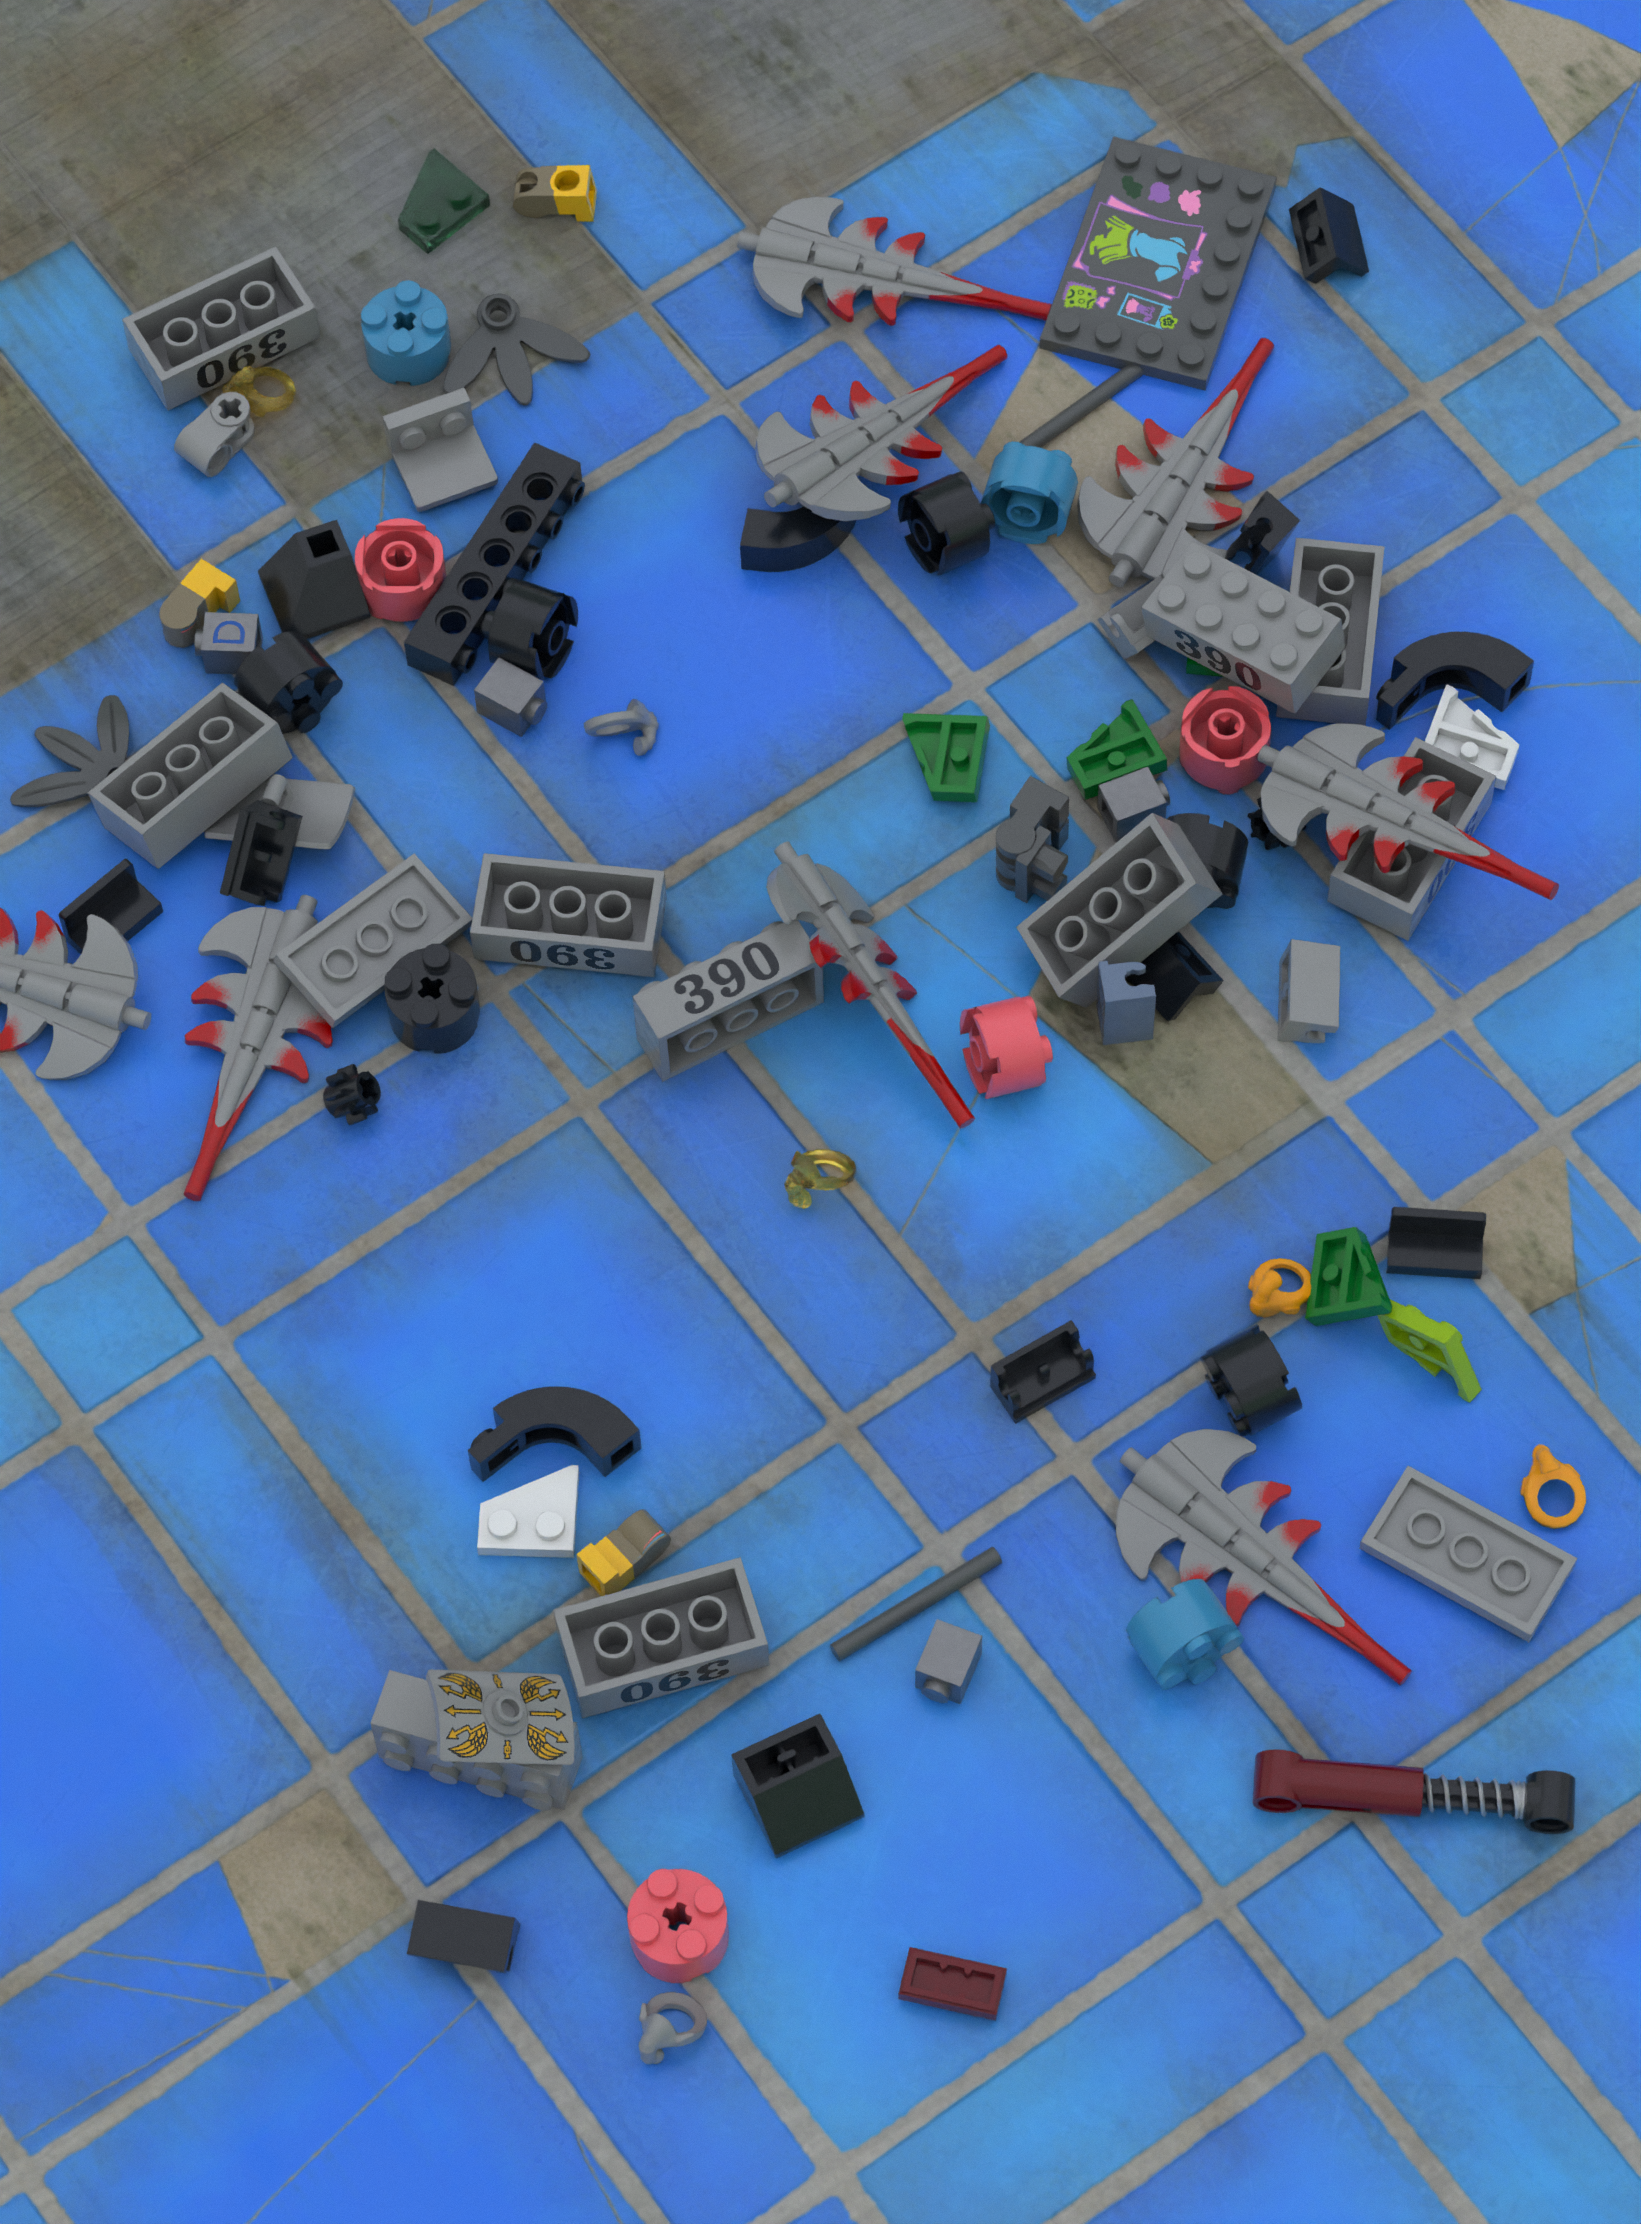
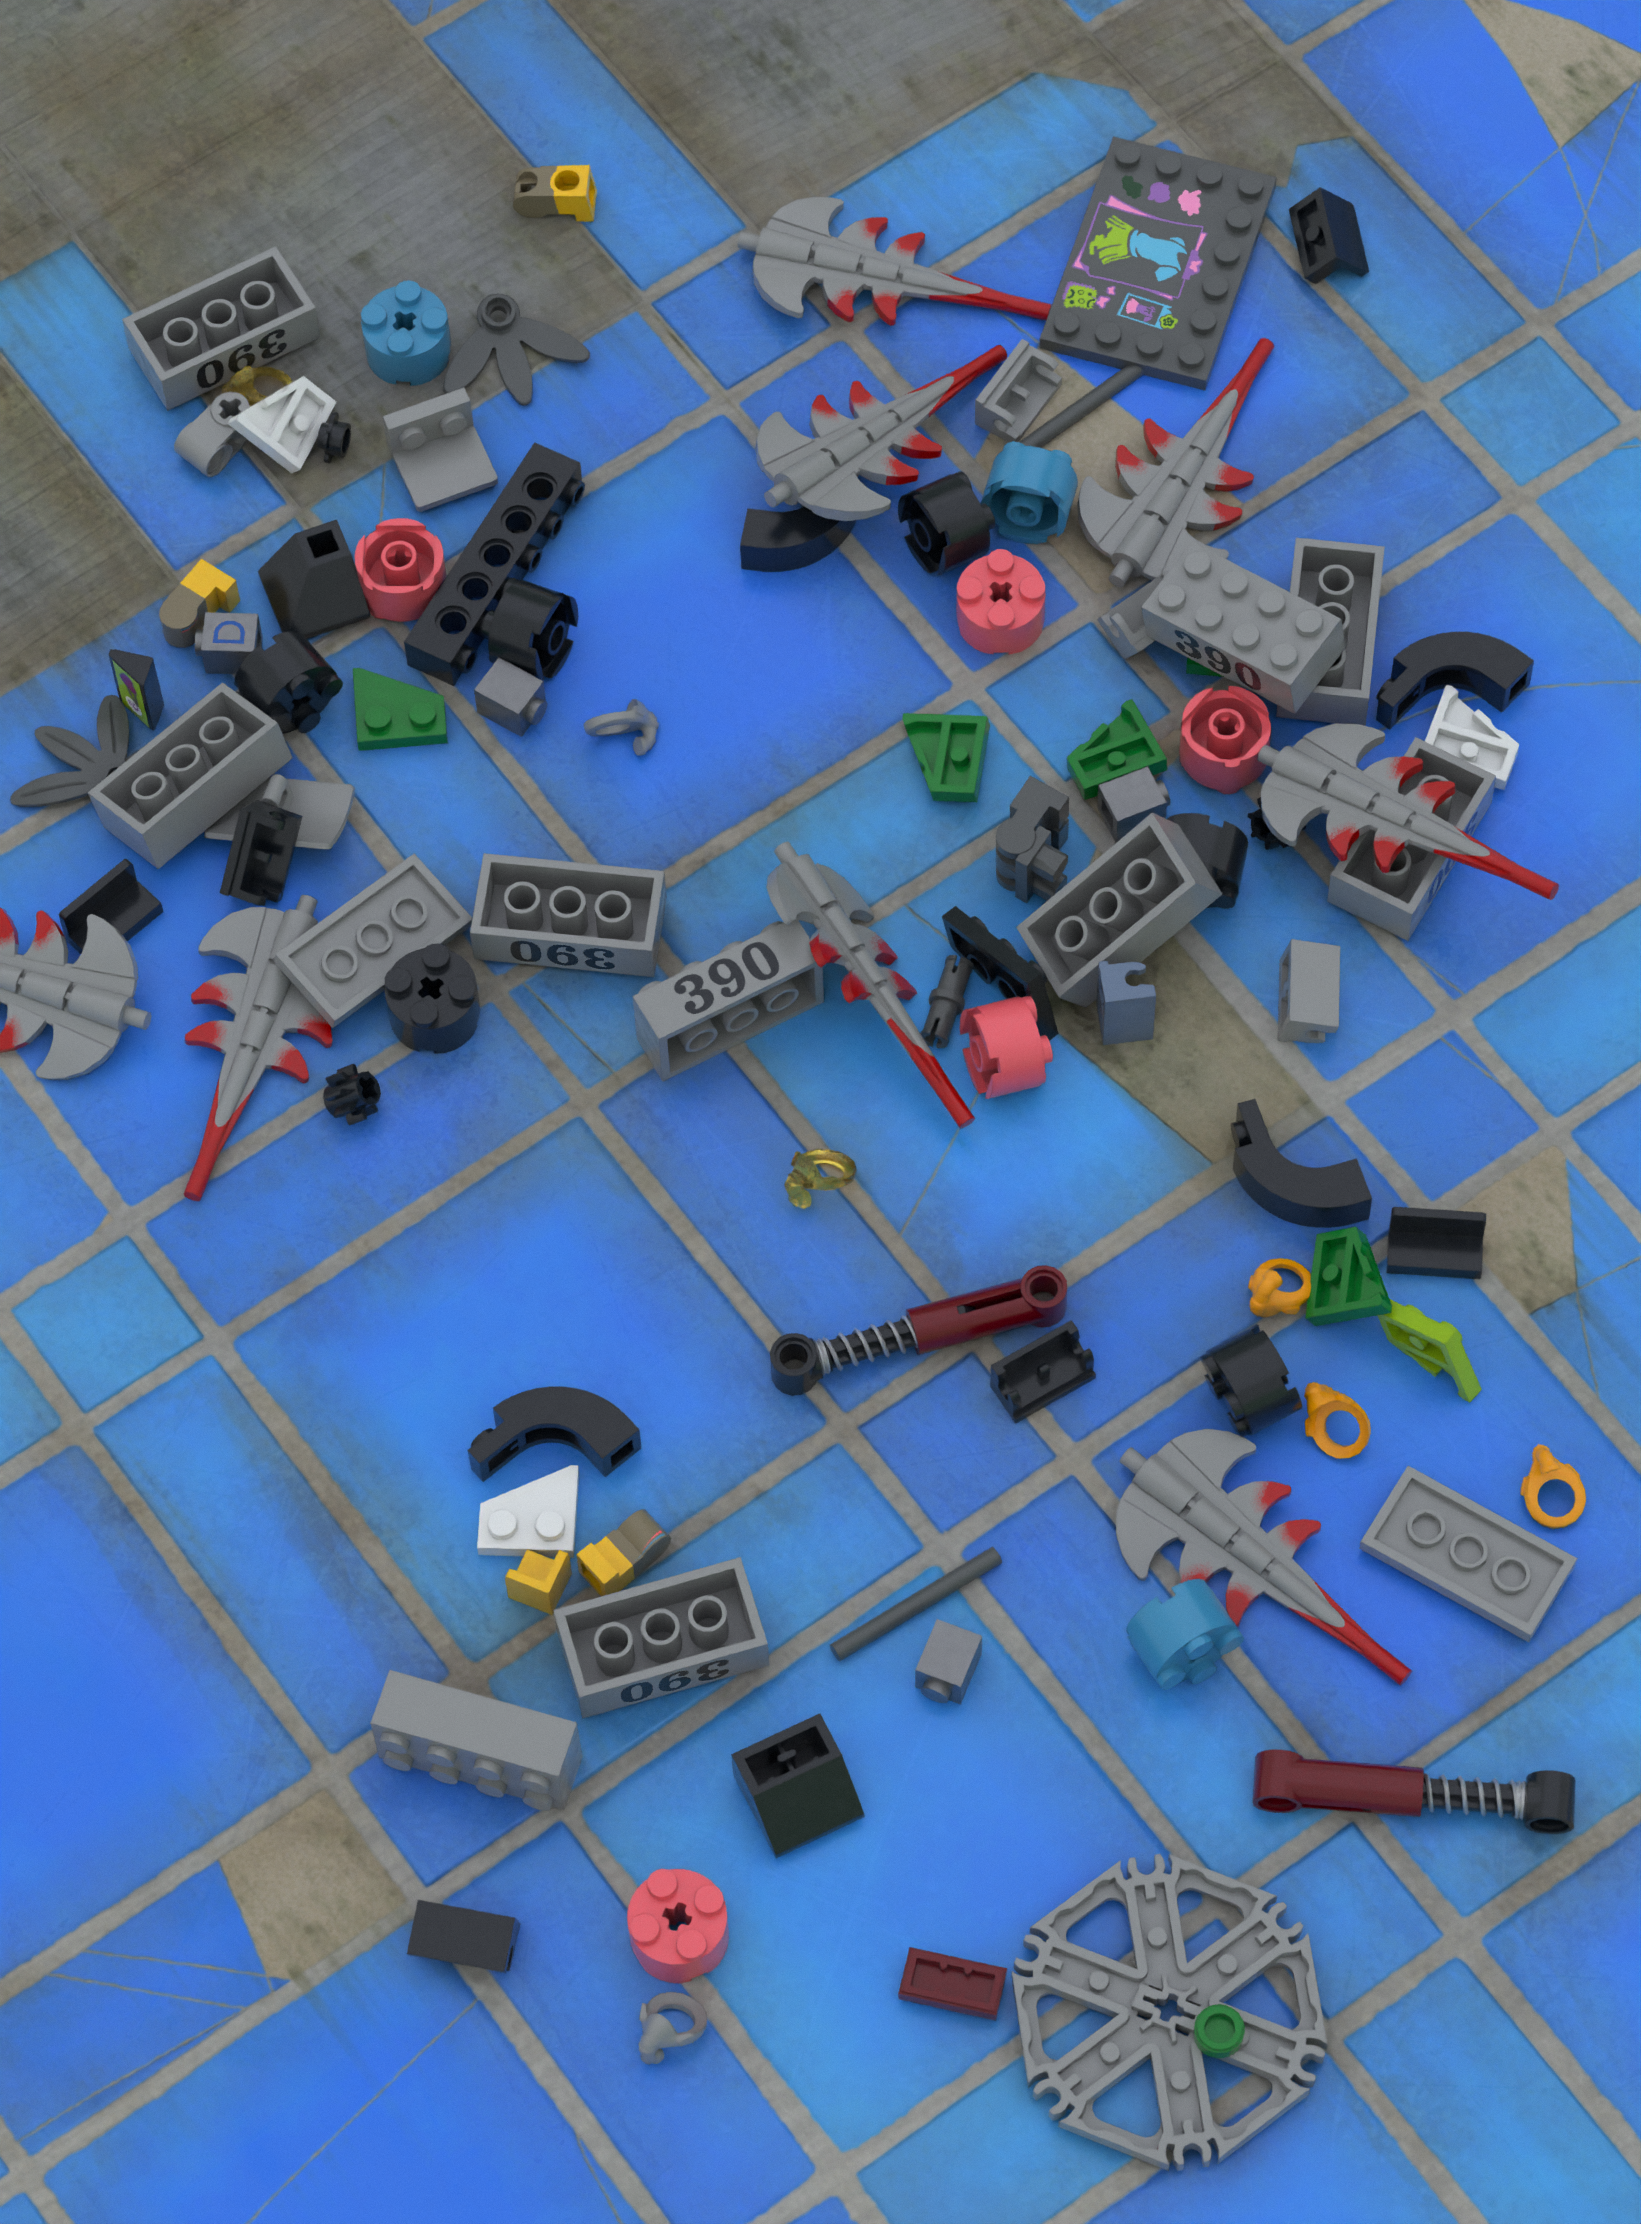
clear green wing [398,148,490,254] -> none
light grey shield [426,1669,575,1765] -> none
black panel [1127,931,1224,1021] -> none
black hinge [1225,491,1300,575] -> none
none -> black slope [109,649,164,730]
none -> white wing [228,376,336,474]
none -> black plate [317,412,351,464]
none -> green wing [353,668,448,751]
none -> yellow panel [505,1549,572,1615]
none -> piece [770,1265,1068,1396]
none -> dark grey pin [920,955,974,1048]
none -> black wing [942,906,1059,1041]
none -> coral brick [956,549,1046,655]
none -> light grey hinge [975,339,1062,442]
none -> light grey plate [1011,1854,1328,2171]
none -> green tile [1194,2004,1245,2058]
none -> black arch [1231,1099,1372,1228]
none -> light orange piece [1304,1382,1371,1459]

